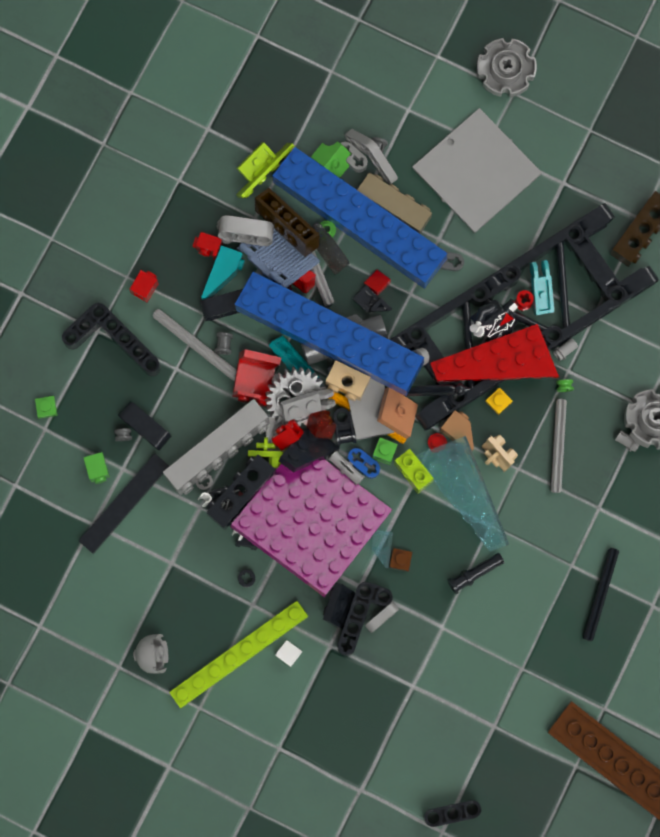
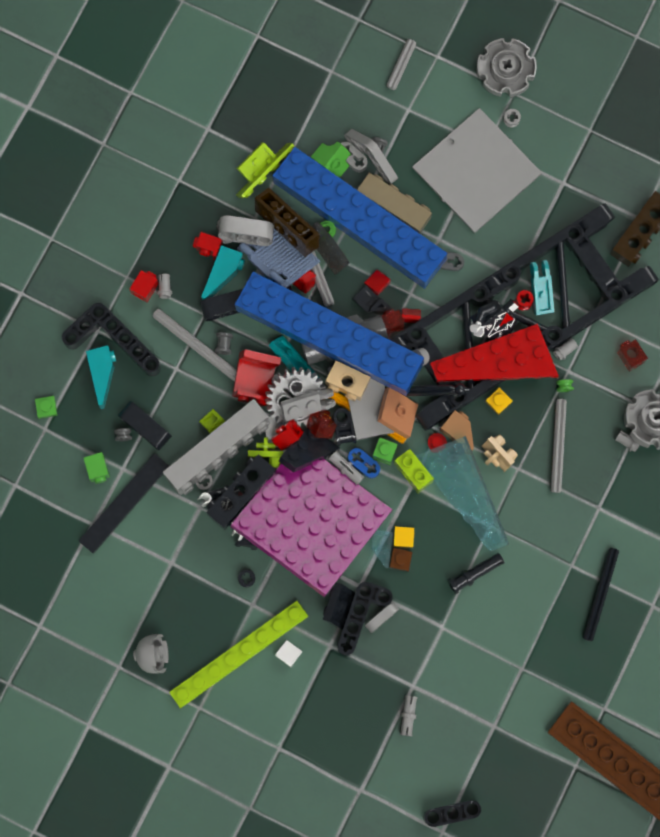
none -> teal slope [86,346,116,409]
none -> light grey pin [157,274,172,299]
none -> lime slope [199,409,225,434]
none -> clear red brick [381,309,404,334]
none -> light grey axle [387,39,416,90]
none -> yellow tile [394,527,414,548]
none -> light grey pin [400,695,418,737]
none -> red slope [401,308,421,323]
none -> light grey bush [503,109,521,128]
none -> clear red brick [617,339,648,372]

